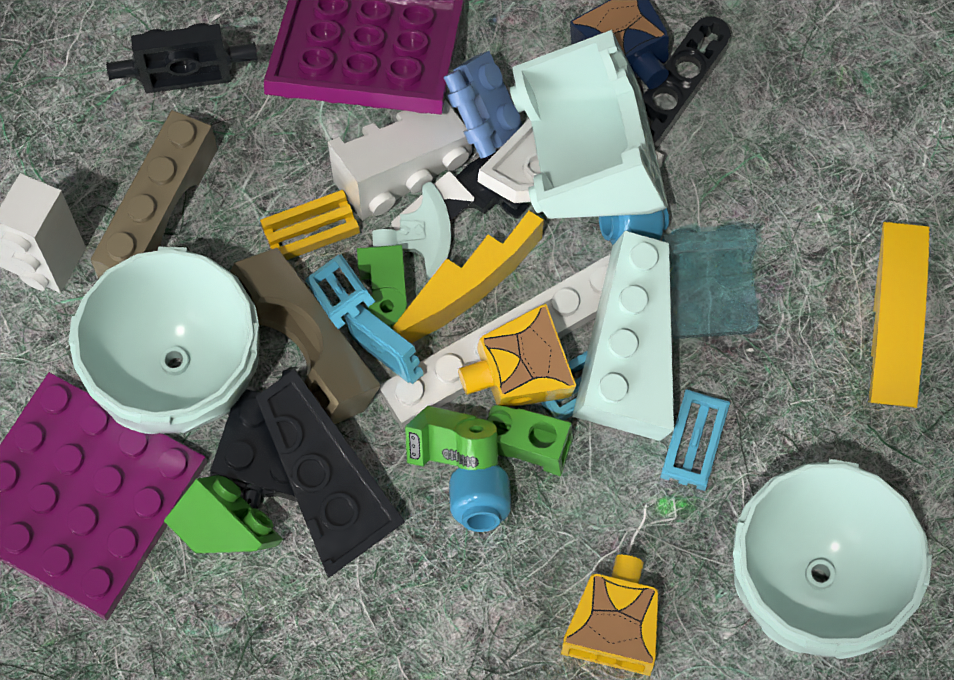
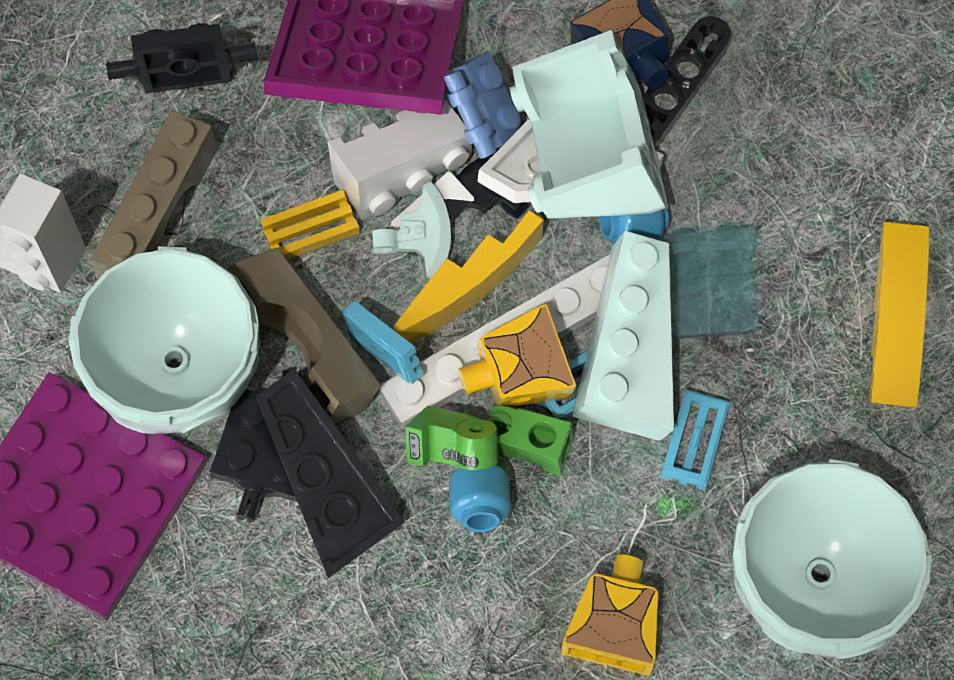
bright green slope [164,475,283,553] -> none
medium azure tile [305,254,375,329] -> none
bright green leg [357,245,407,329] -> none

